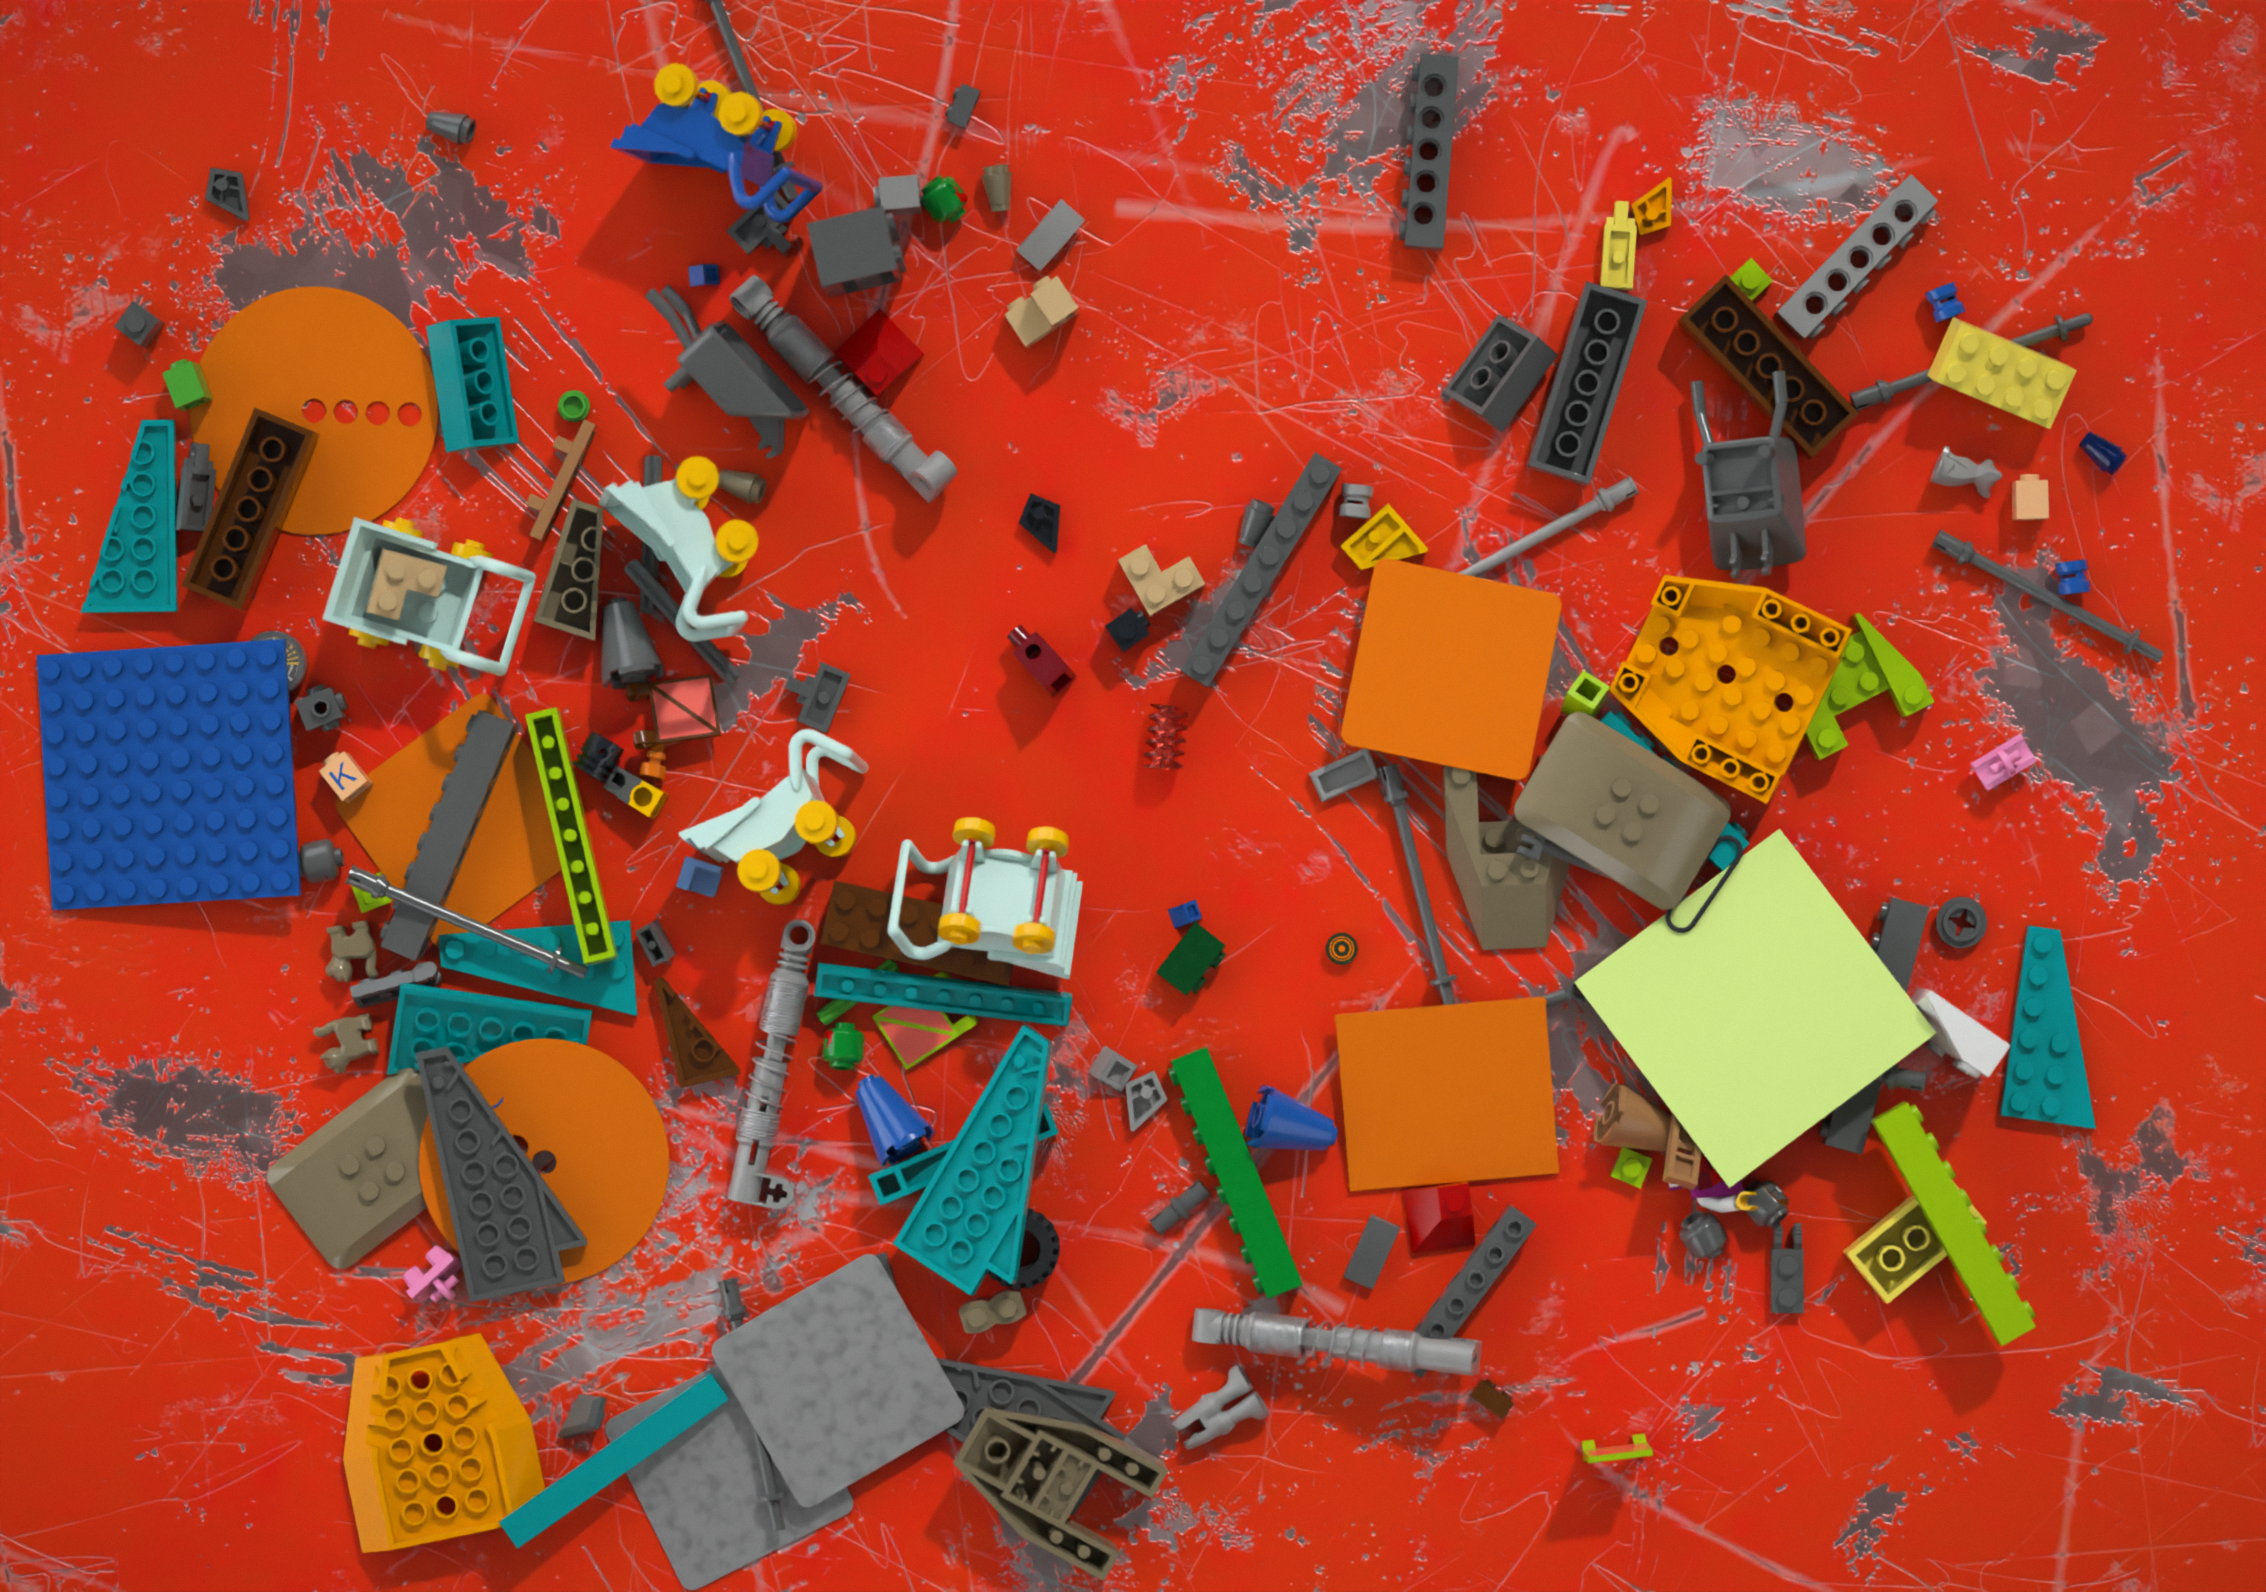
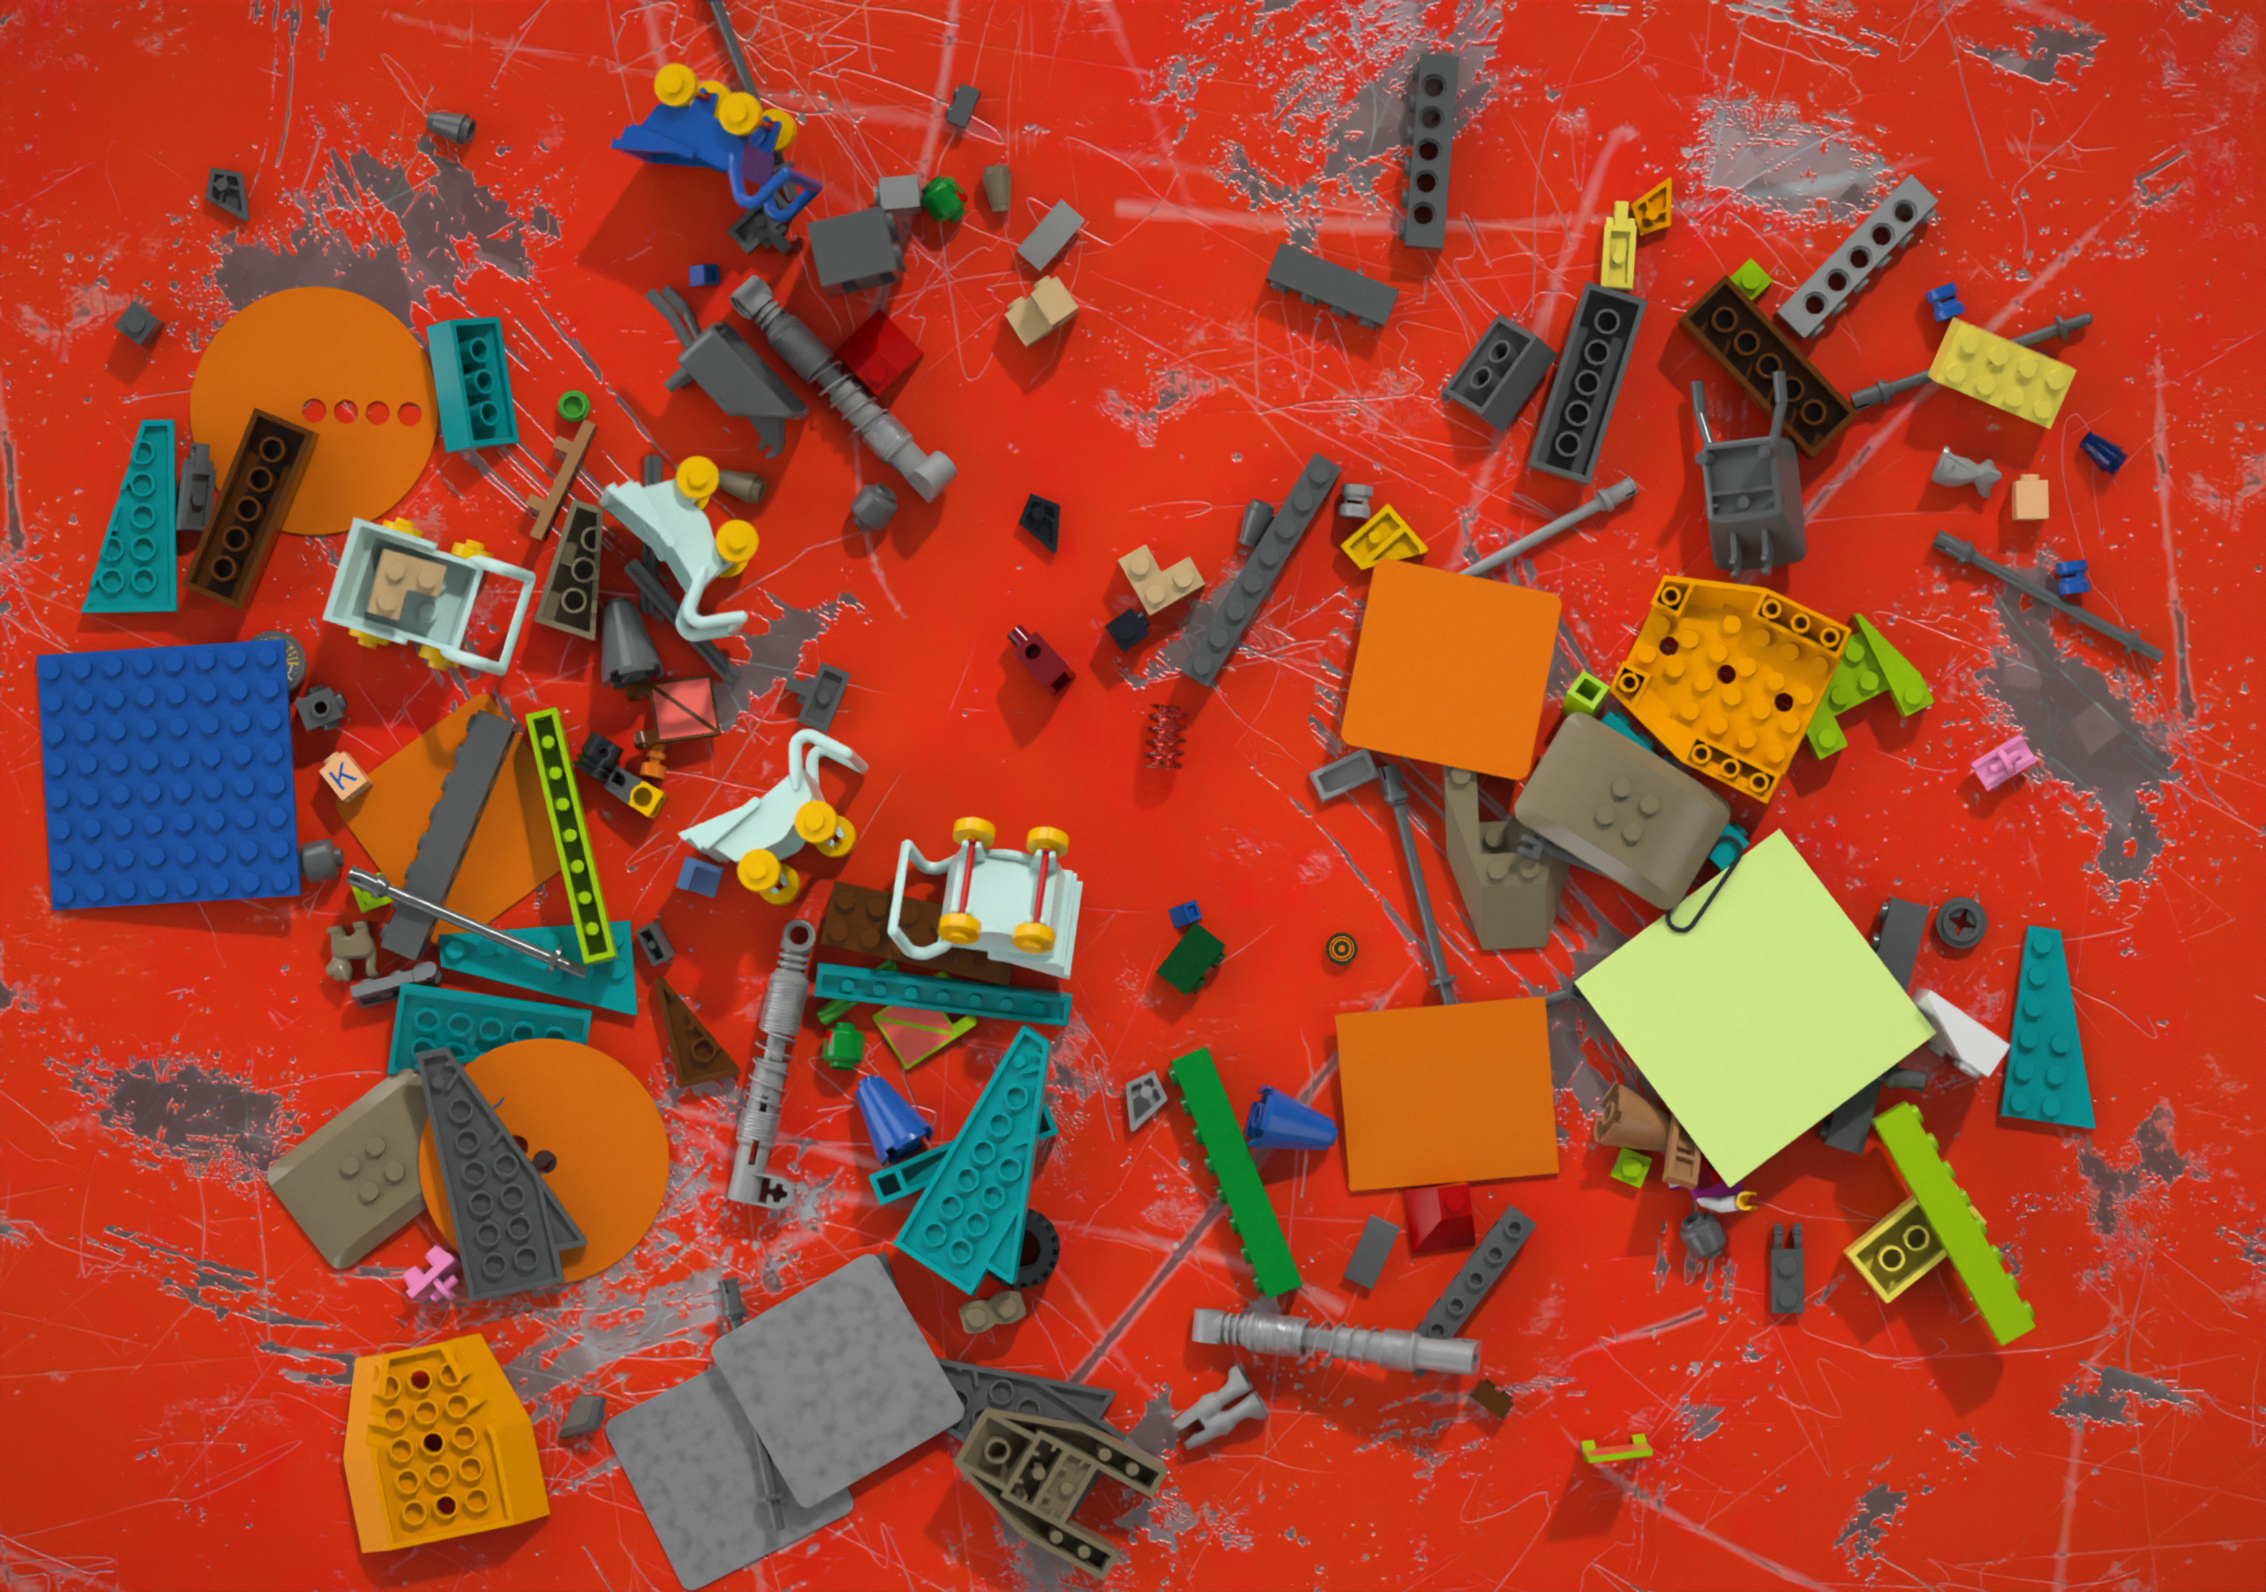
bright green brick [162,359,213,412] -> none
dark tan animal [313,1013,380,1074] -> none
teal tile [499,1373,729,1549] -> none
light grey slope [1089,1046,1138,1093] -> none
dark grey pin [1149,1179,1211,1236] -> none
dark grey head [1744,1180,1789,1228] -> none
none -> dark grey head [850,483,898,531]
none -> dark grey brick [1265,242,1399,331]

